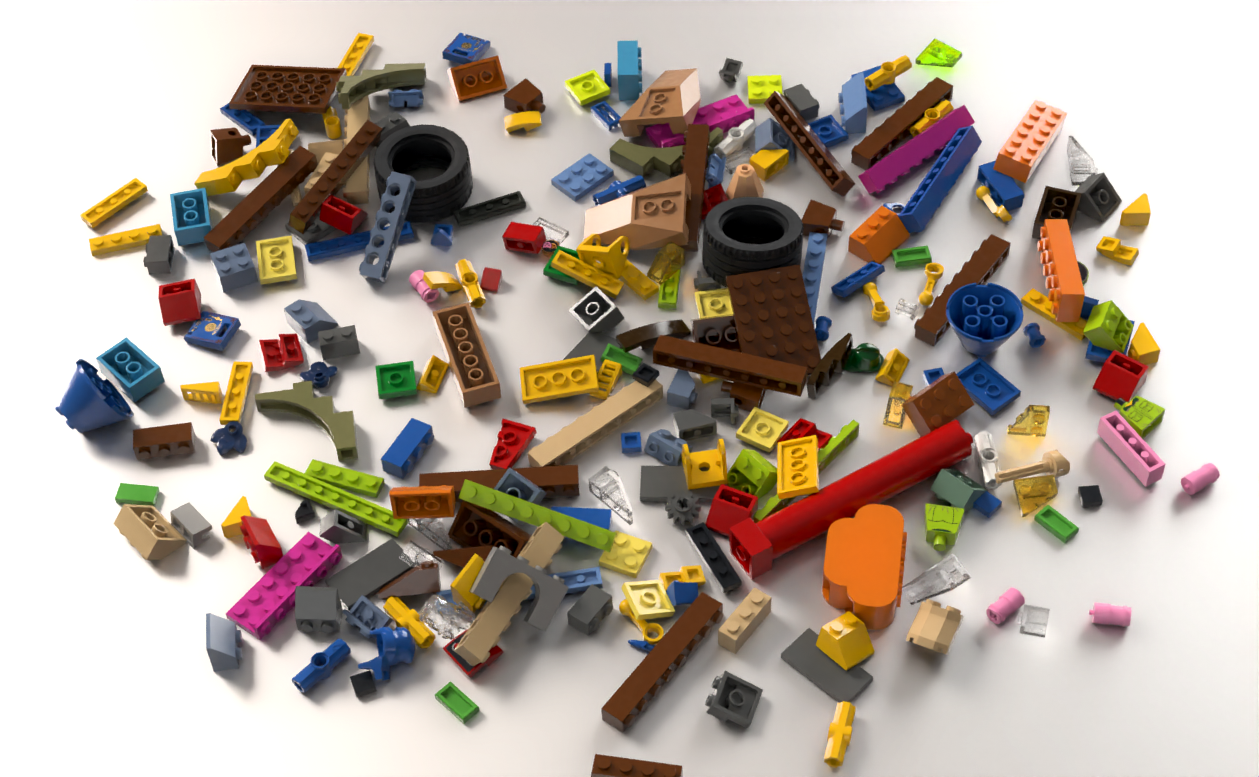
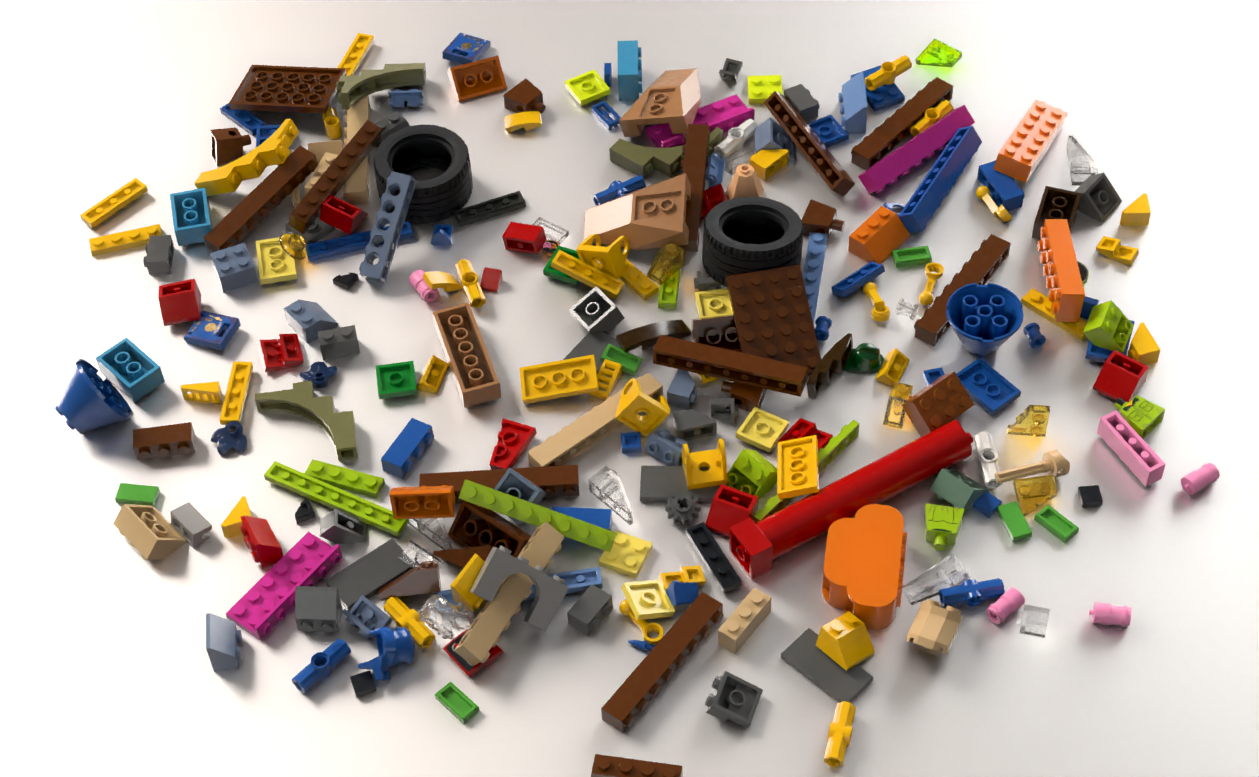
medium blue plate [551,153,614,202] -> none
black tile [632,363,659,387] -> none
none -> clear yellow piece [279,233,307,260]
none -> black tile [333,273,359,290]
none -> yellow hose [615,378,670,437]
none -> blue piece [939,578,1005,608]
none -> bright green tile [997,501,1032,541]

